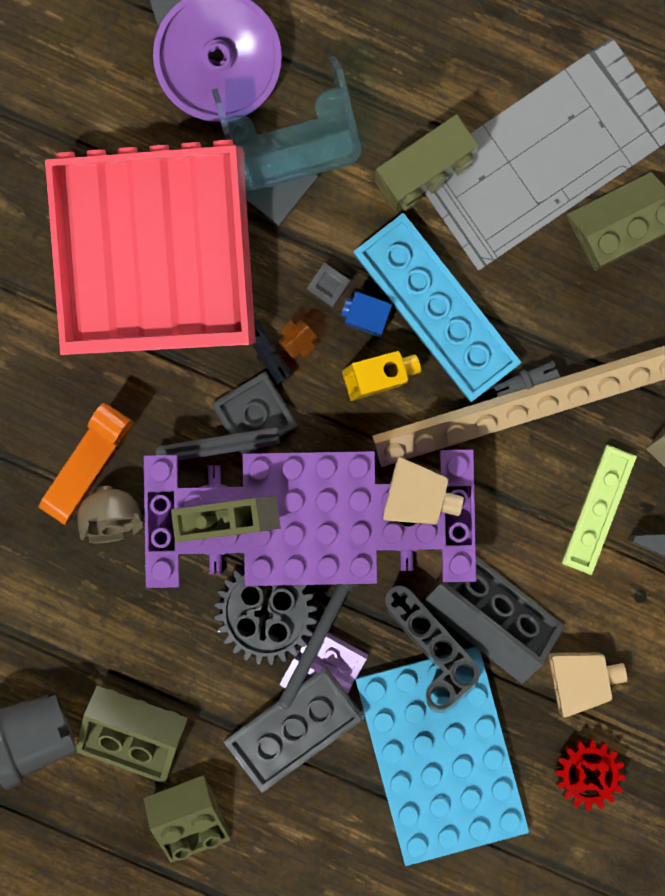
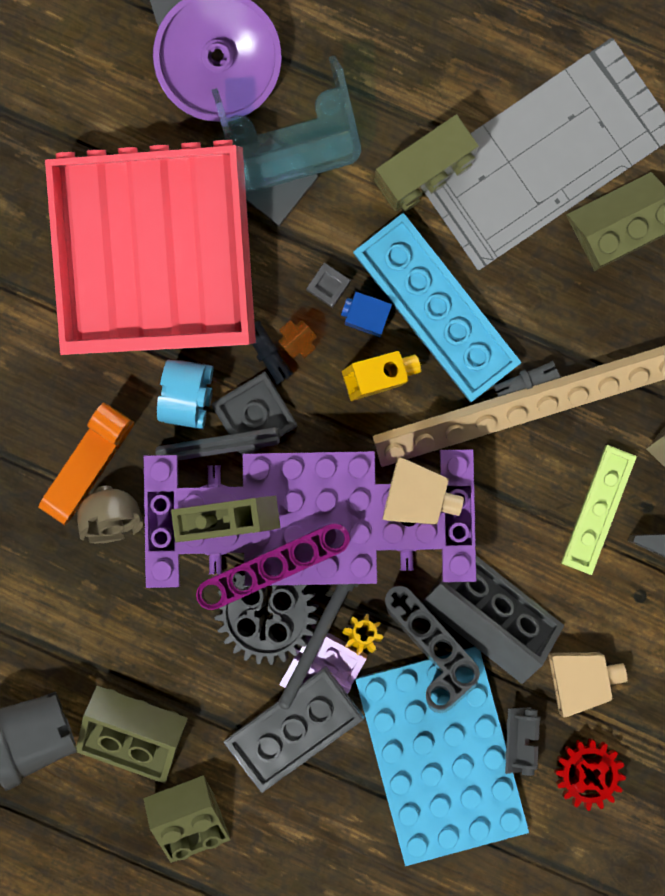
none -> medium azure brick [157,360,213,429]
none -> magenta beam [196,523,350,610]
none -> yellow gear [342,614,384,656]
none -> dark grey hinge [505,707,541,776]

